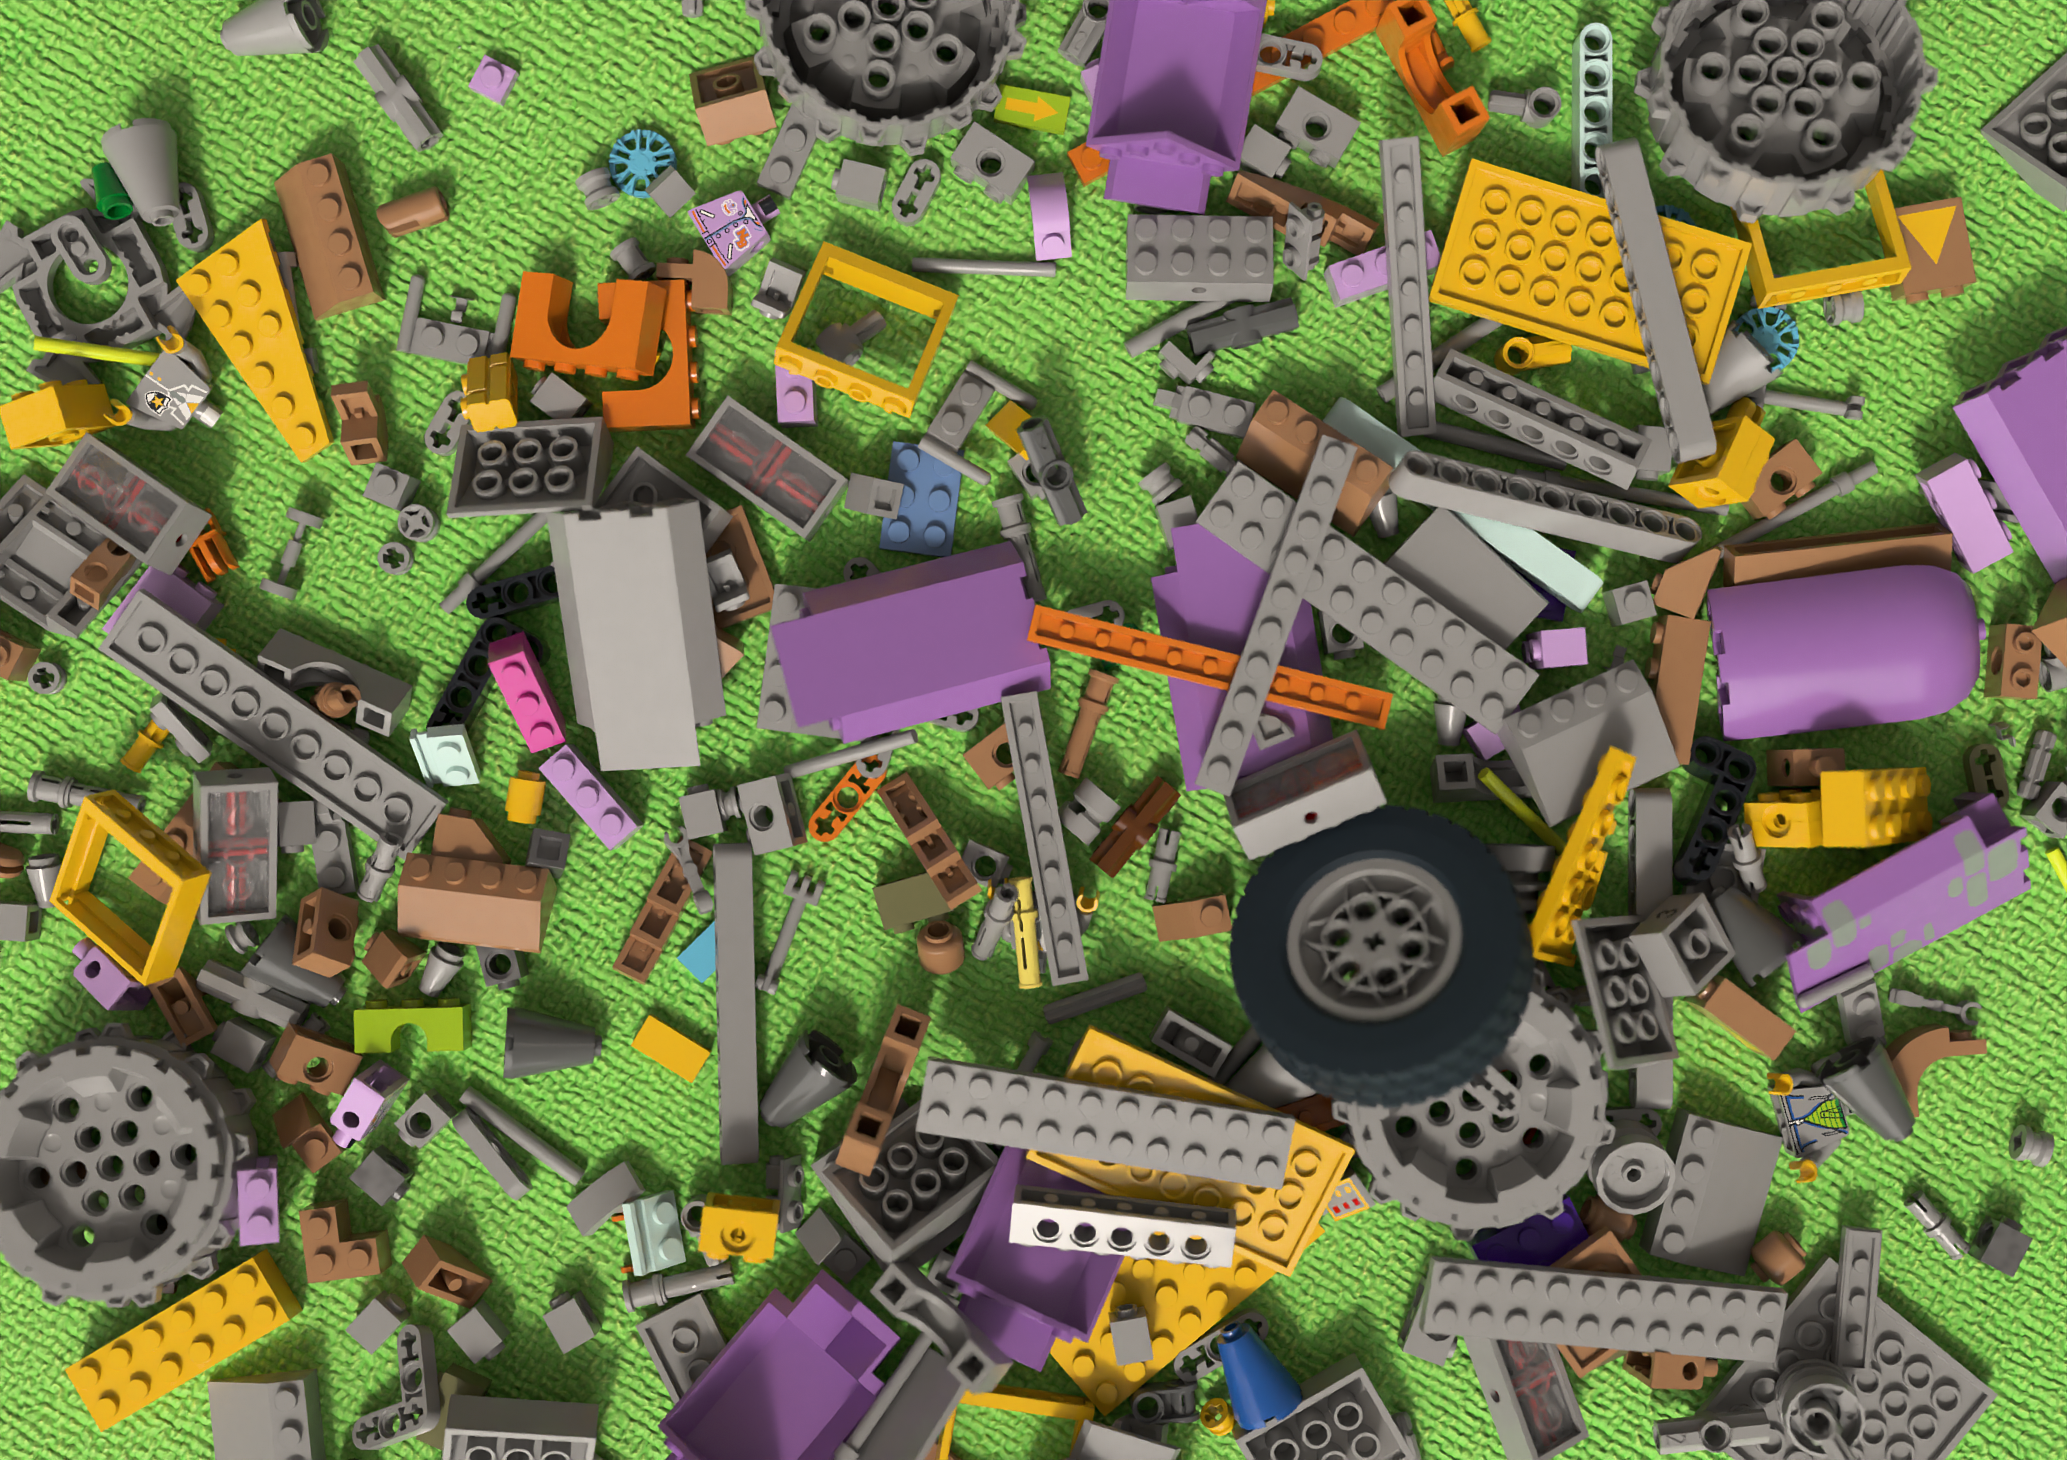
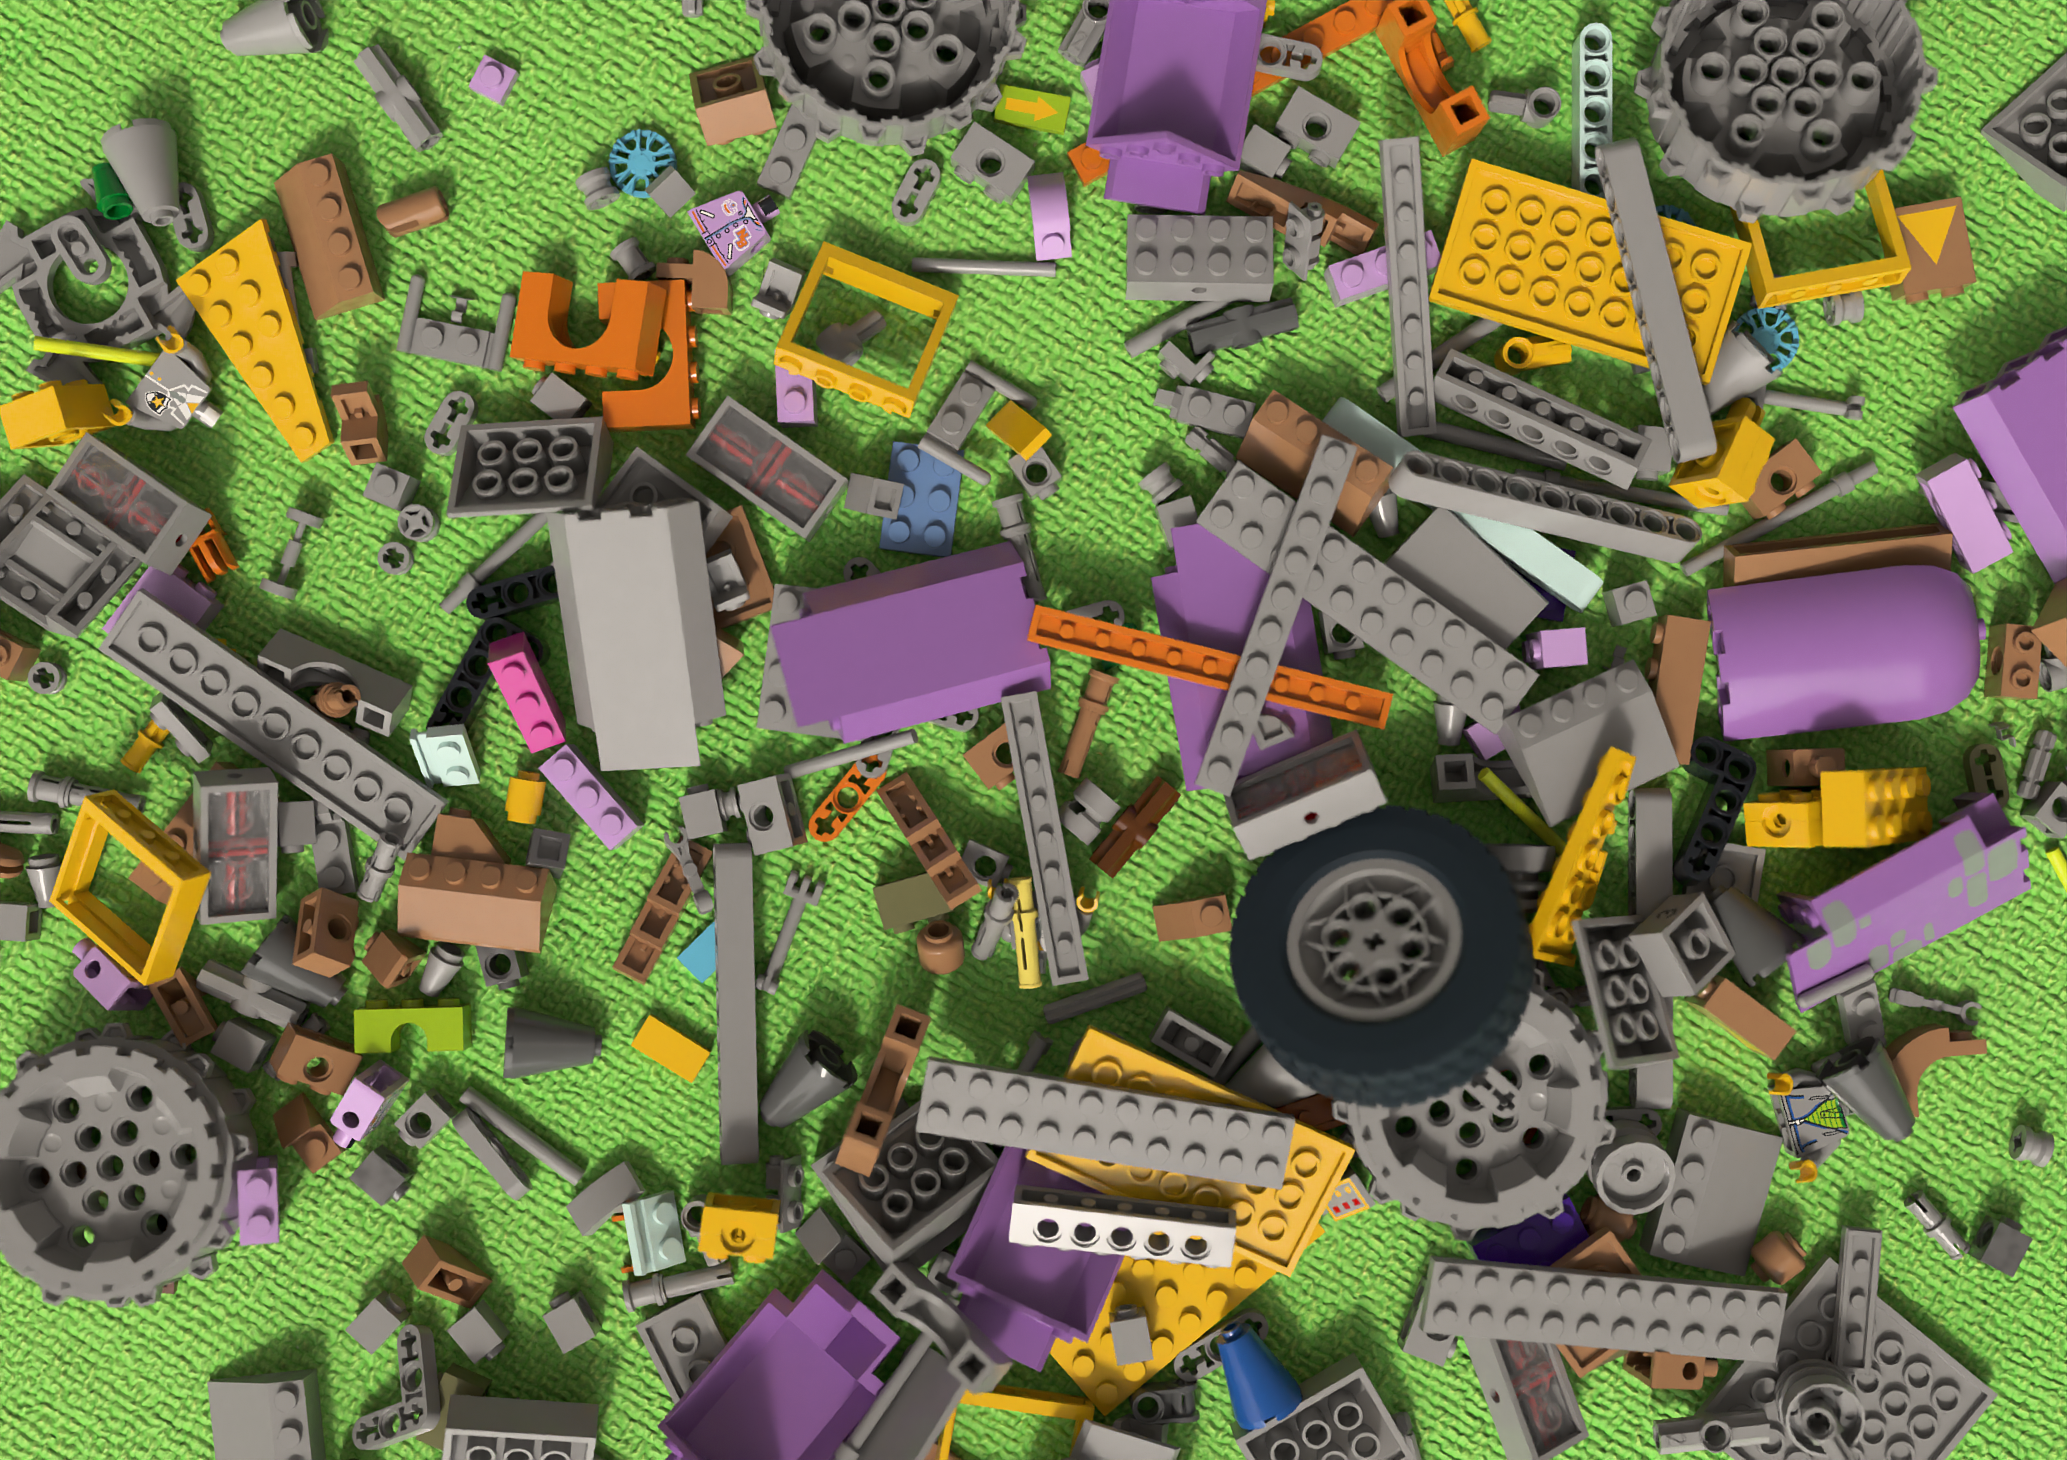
yellow brick [64,1248,303,1432] -> none
medium nougat leg [70,537,136,610] -> none
light grey bush [224,921,260,954] -> none
medium nougat brick [299,1198,392,1284] -> none
yellow brick [460,352,518,433] -> none
light grey brick [831,159,888,212] -> none
dark grey piece [1016,415,1087,526] -> none
light grey pin [1144,828,1182,903] -> none
yellow bush [1200,1398,1236,1436] -> none
medium nougat slope [1650,546,1724,619] -> none
light grey pin [1727,823,1767,894] -> none

